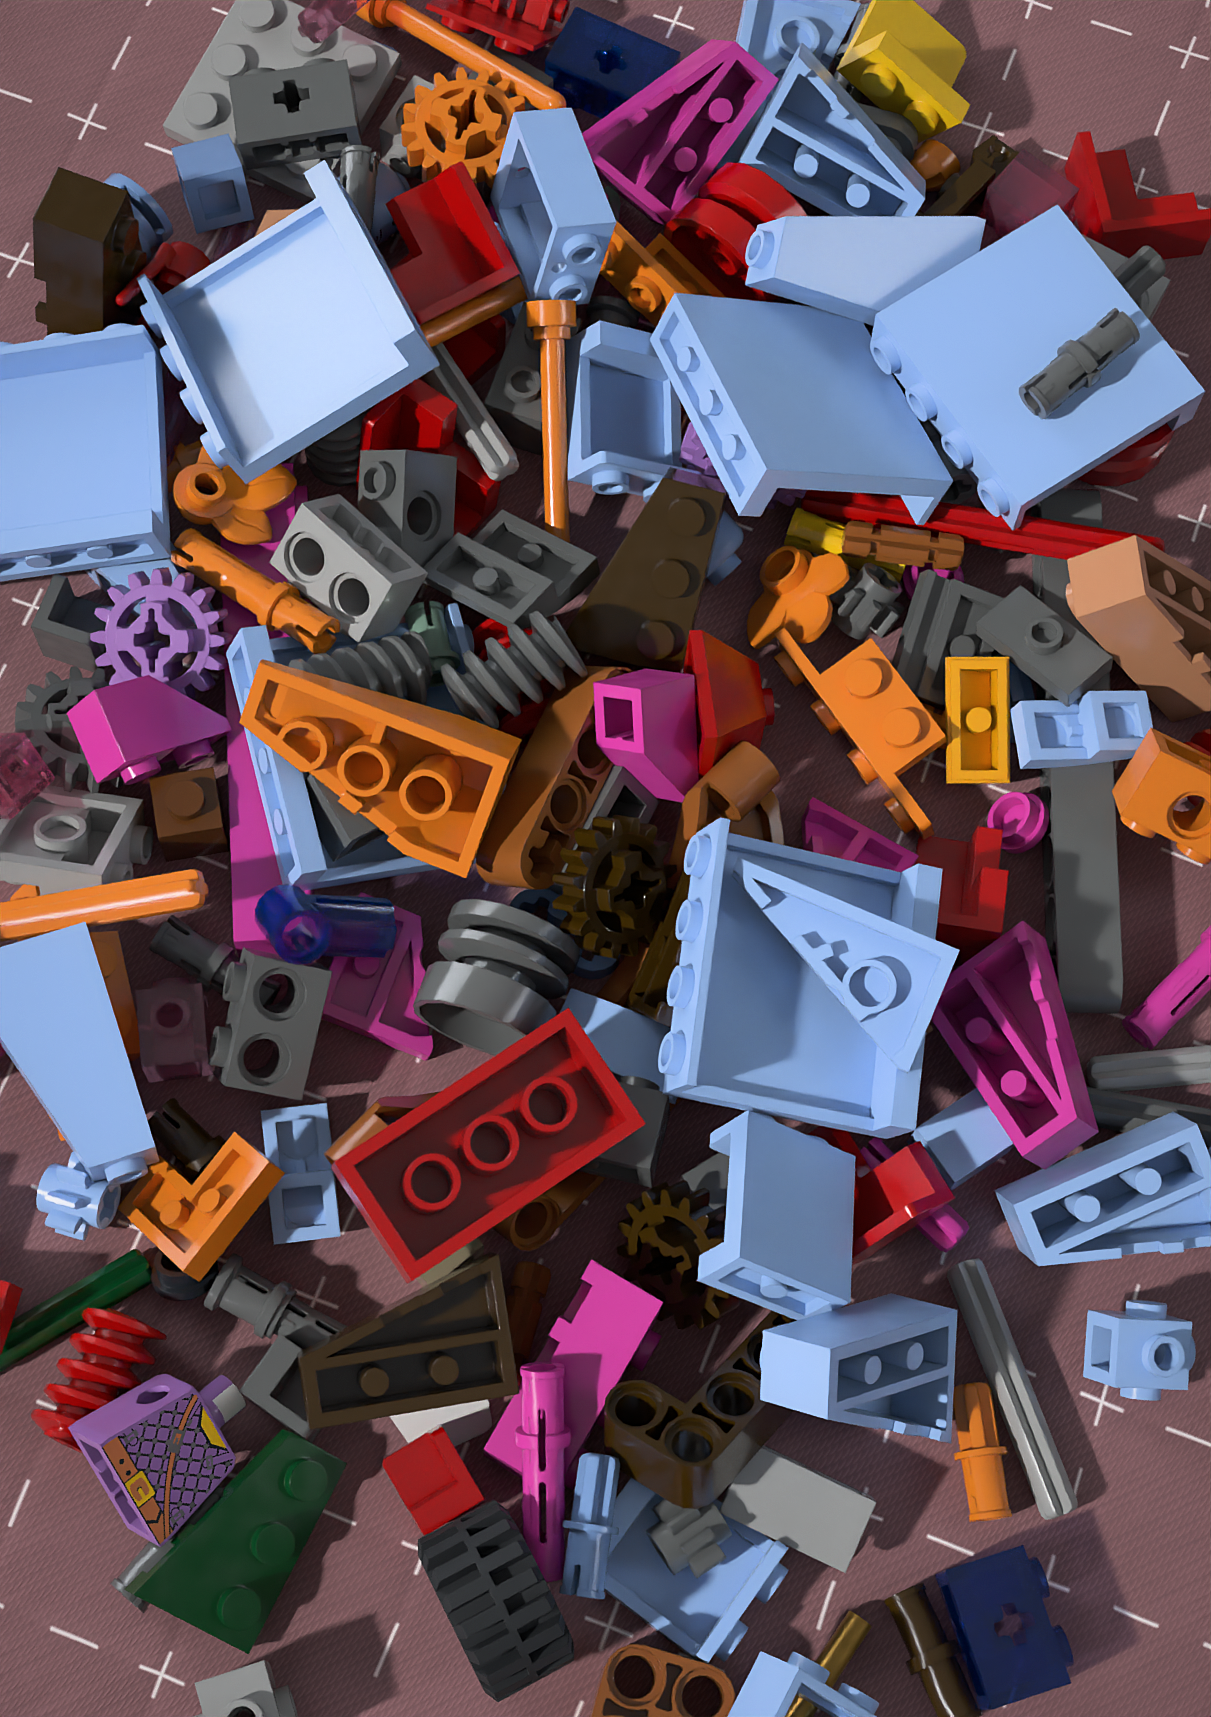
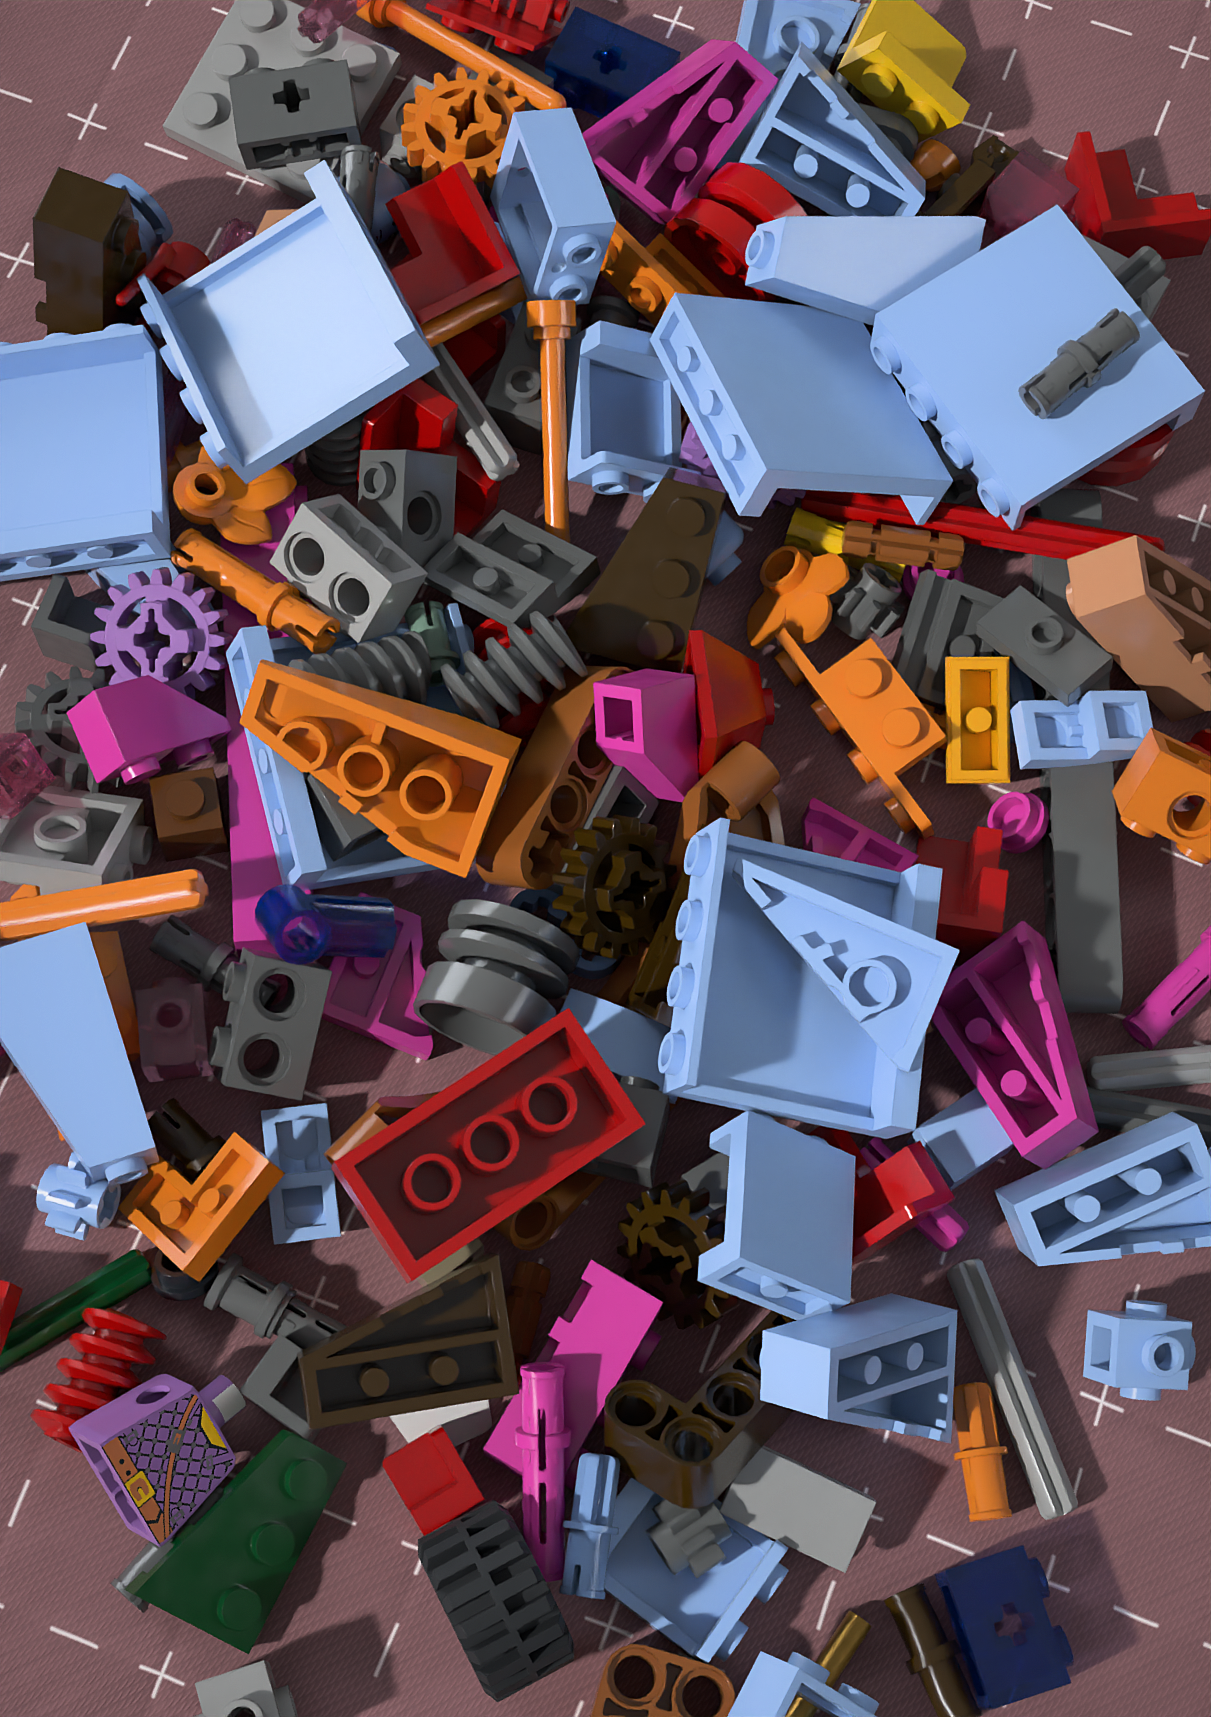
medium blue brick [171,133,254,234] -> none

